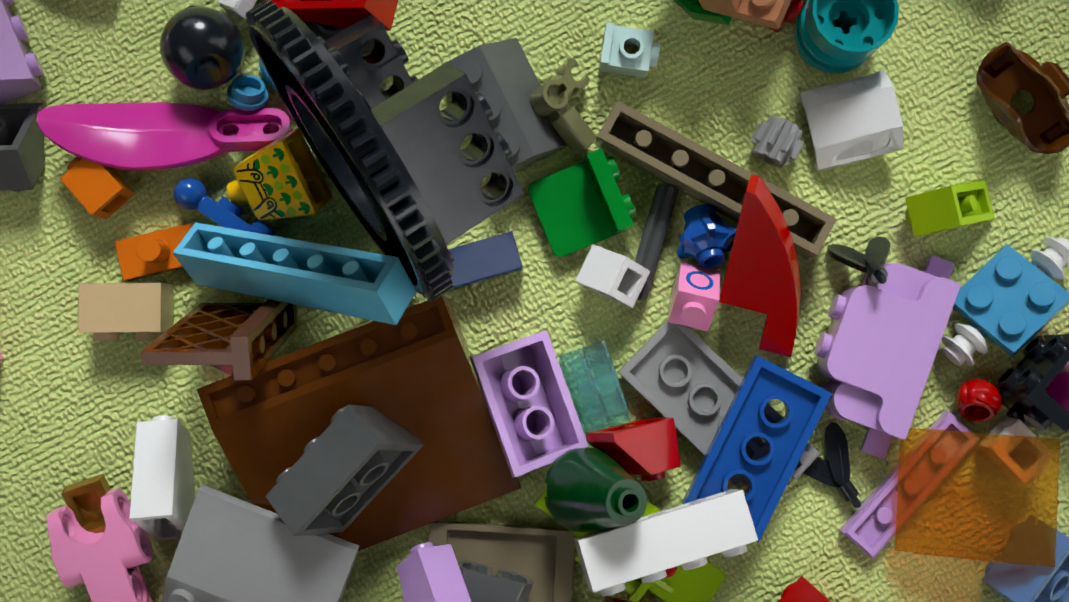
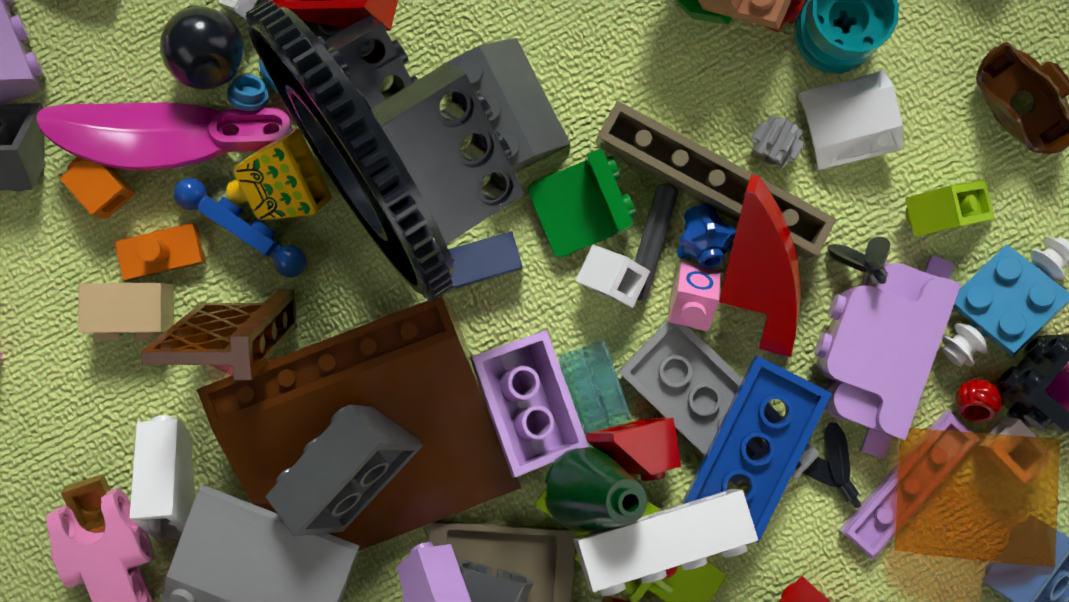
medium azure brick [173,222,416,325] -> none
olive bar [530,59,597,155] -> none
light aqua brick [598,22,660,78] -> none

